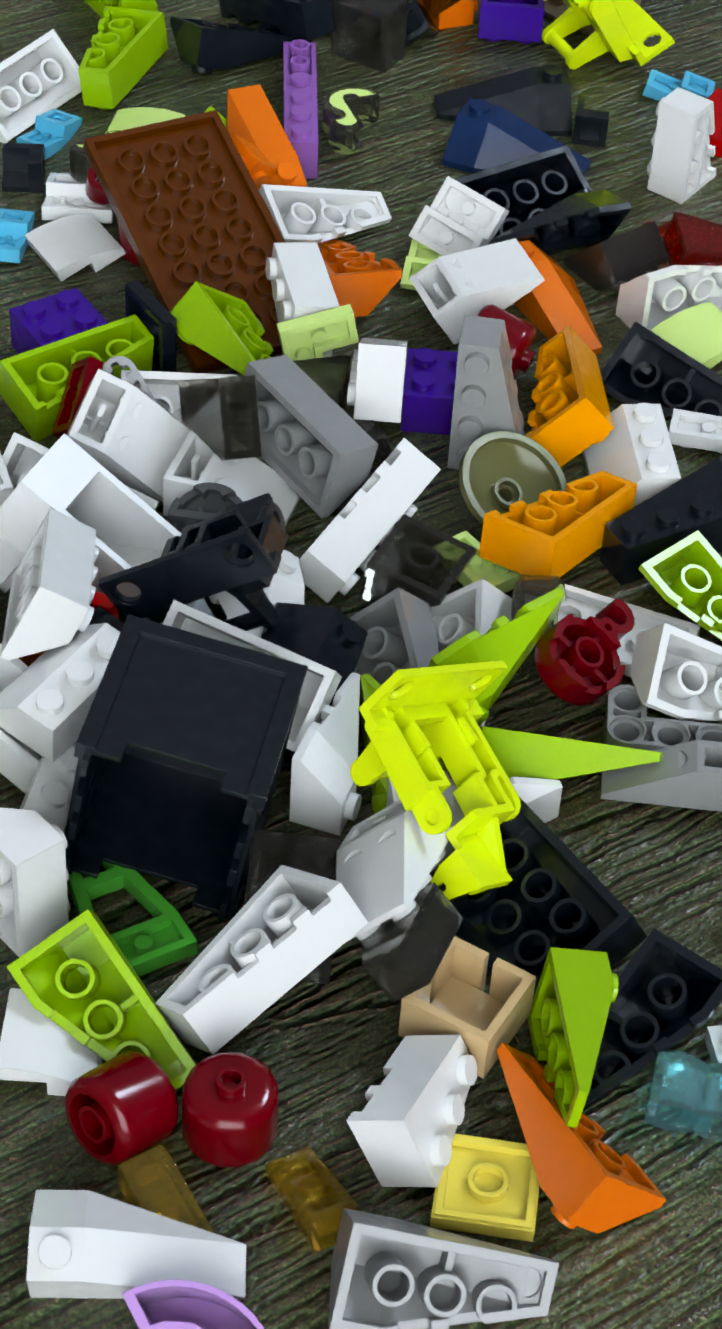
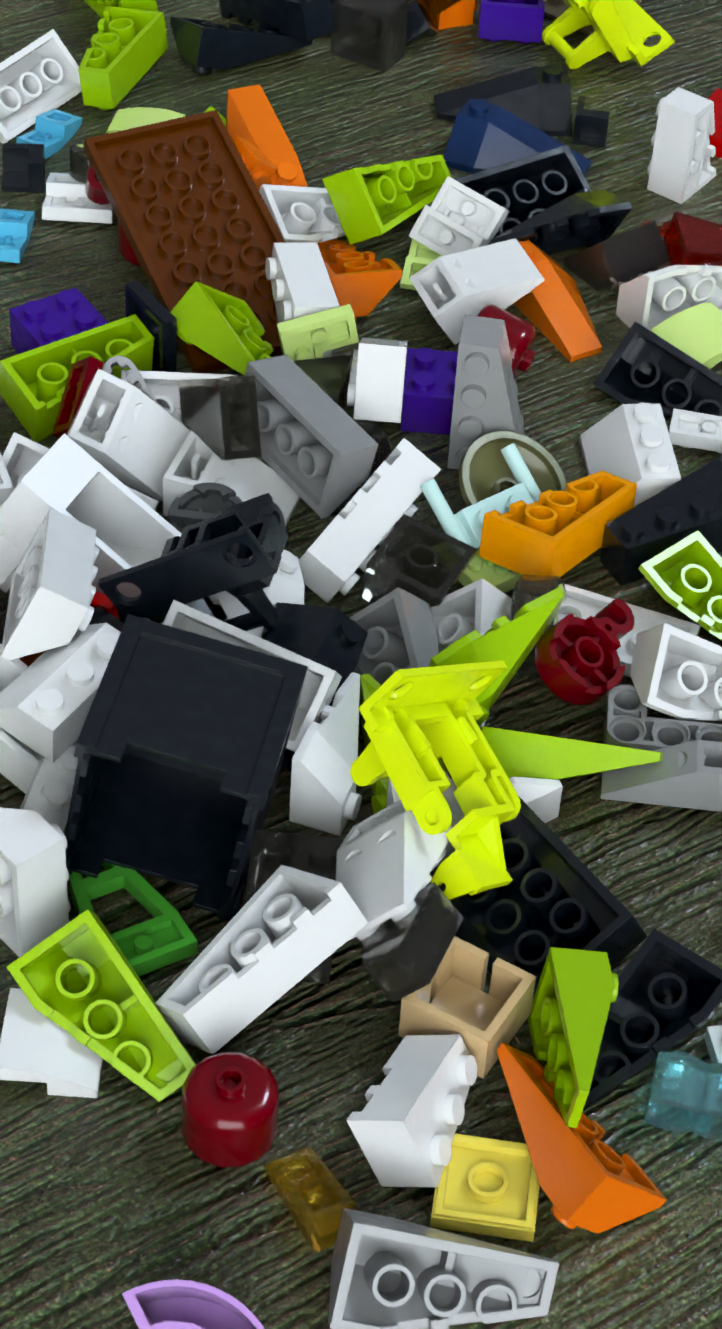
white slope [25,213,125,282] -> none
white wedge [26,1190,246,1300] -> none
dark red head [65,1051,179,1166] -> none
clear yellow slope [118,1145,214,1233] -> none
medium lavender slope [283,39,319,179] -> none
clear smoke animal [322,87,380,156] -> none
light orange wedge [525,325,614,468] -> none
medium azure slope [642,69,715,101] -> none
none -> lime wedge [322,155,452,245]
none -> light aqua plate [420,443,541,558]

